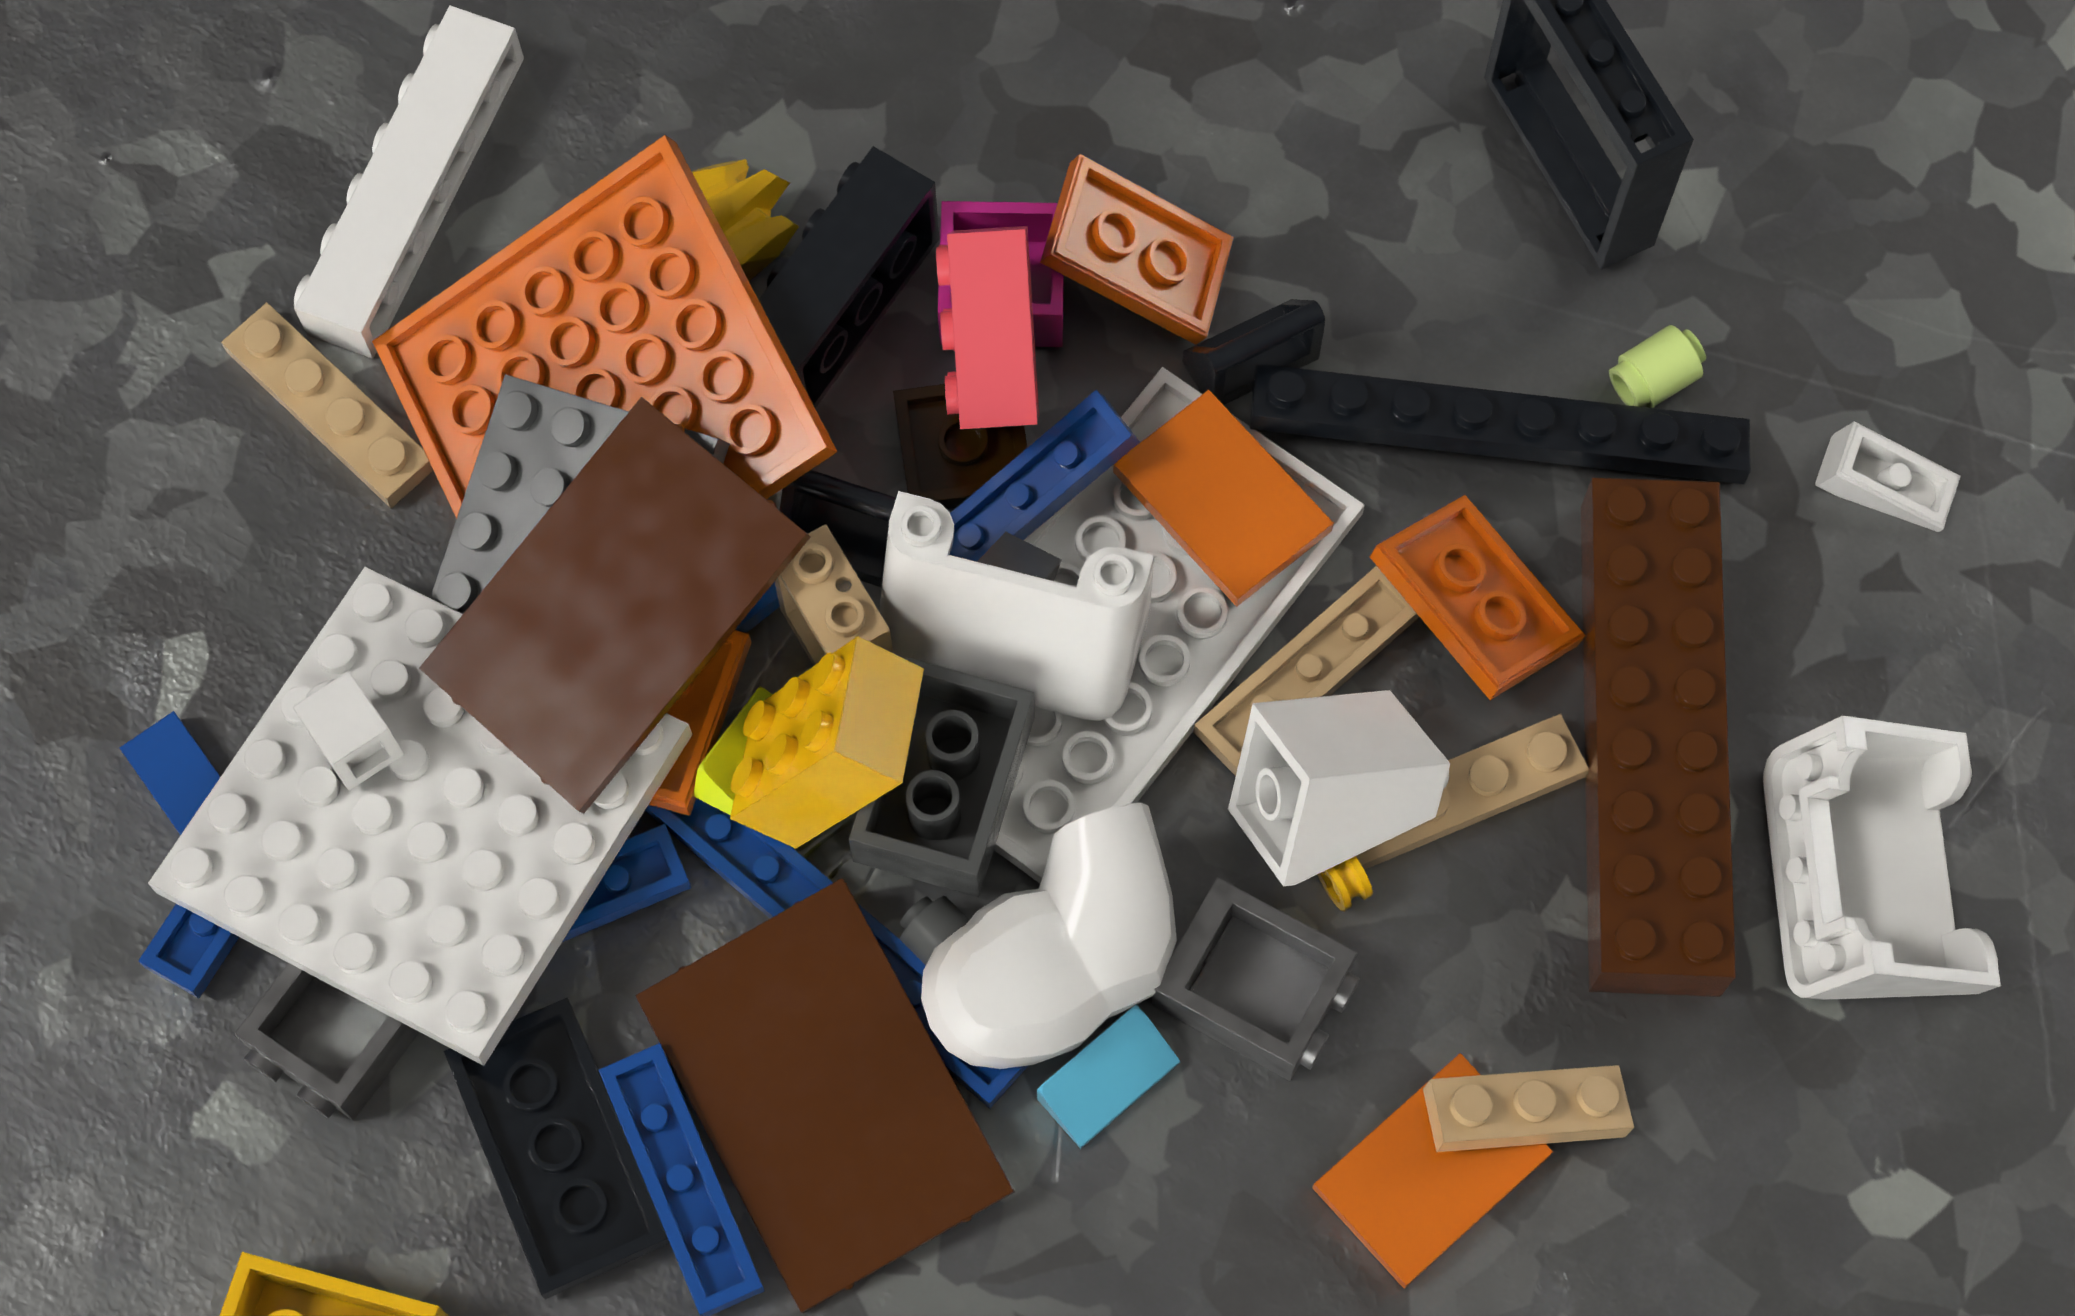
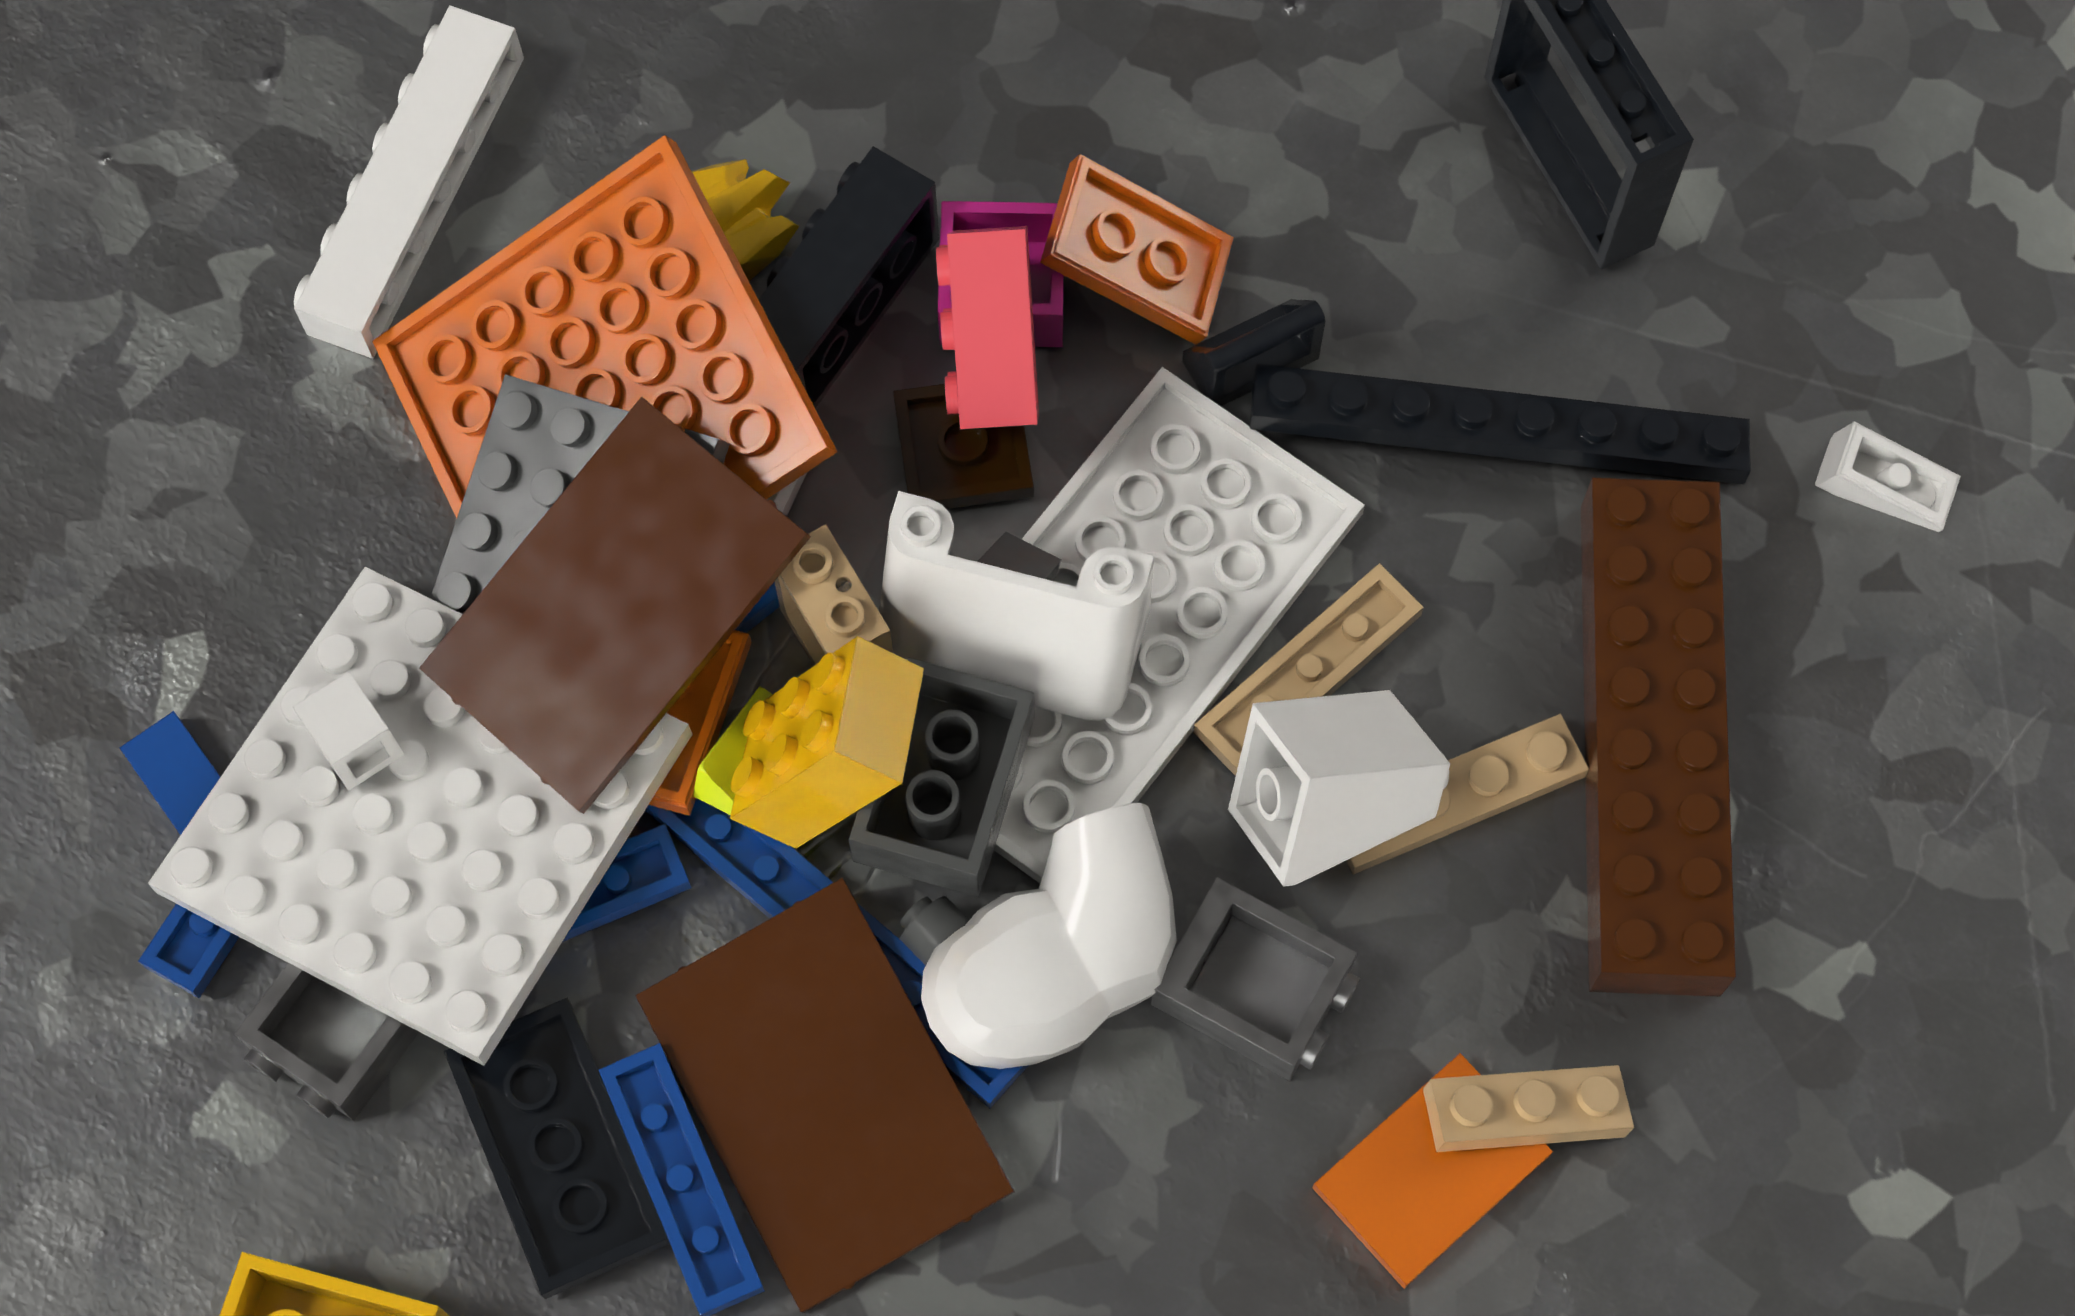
tan plate [221,302,434,509] -> none
black tile [779,470,896,588] -> none
blue plate [949,390,1140,562] -> none
medium azure slope [1037,1004,1180,1149] -> none
orange tile [1113,390,1334,607] -> none
yellow bush [1317,856,1373,912] -> none
orange tile [1369,495,1586,700] -> none
yellowish green brick [1609,325,1706,408] -> none
white windscreen [1763,716,2001,1000] -> none

